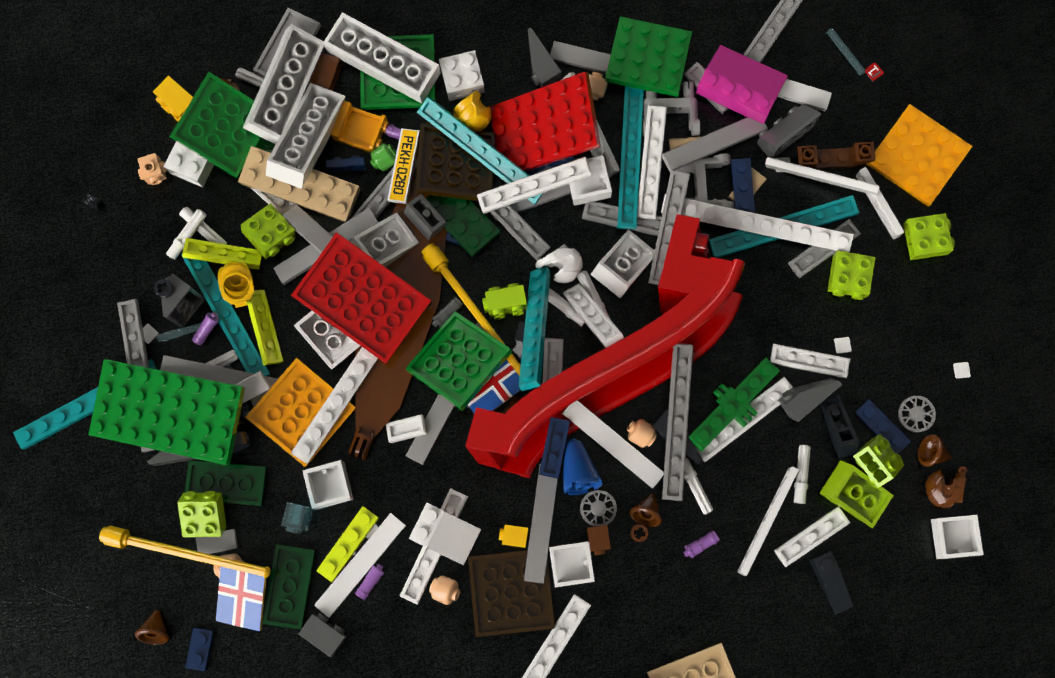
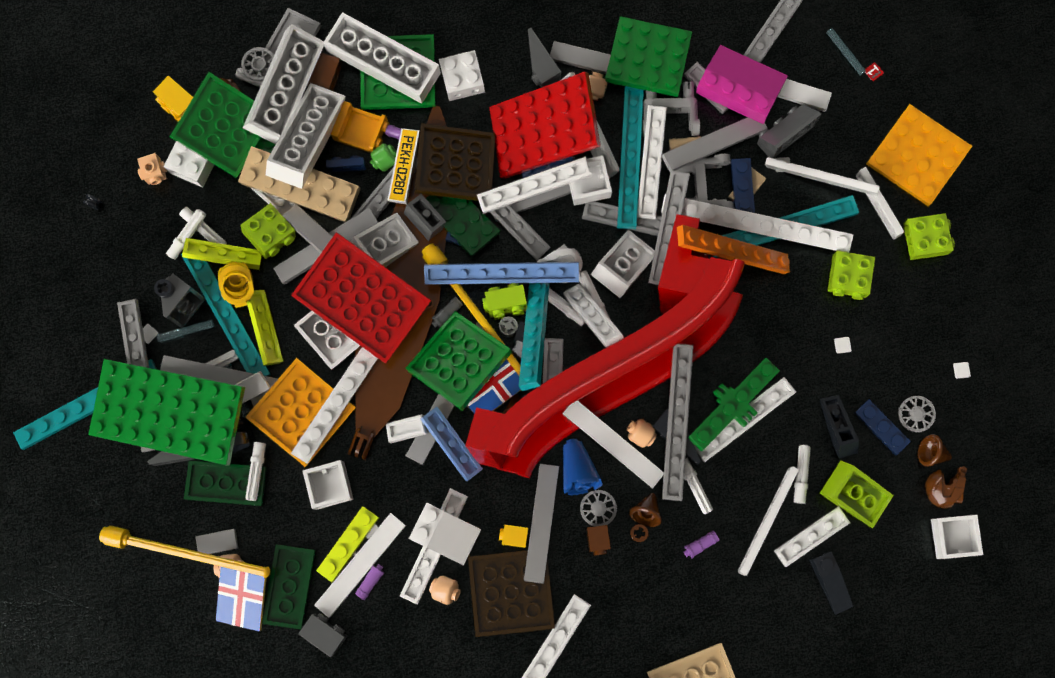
reddish brown hat [135,610,169,645] -> none
lime brick [177,491,226,537] -> none
dark blue plate [185,628,214,671] -> none
medium lavender piece [192,312,219,345] -> none
clear light blue brick [281,502,313,534] -> none
plate [417,97,544,204] -> none
yellow helmet [453,90,492,131] -> none
dark blue plate [539,417,570,479] -> none
white piece [549,541,595,587] -> none
white tile [770,344,850,378] -> none
dark grey slope [777,378,842,422] -> none
light grey tile [788,219,861,279] -> none
reddish brown slope [797,142,875,170] -> none
lime brick [853,434,904,488] -> none
none -> light grey wheel [241,47,274,81]
none -> white axle [246,442,266,501]
none -> medium blue plate [420,407,483,481]
none -> medium blue plate [424,262,579,284]
none -> light grey wheel [499,316,518,338]
none -> orange plate [677,225,790,274]

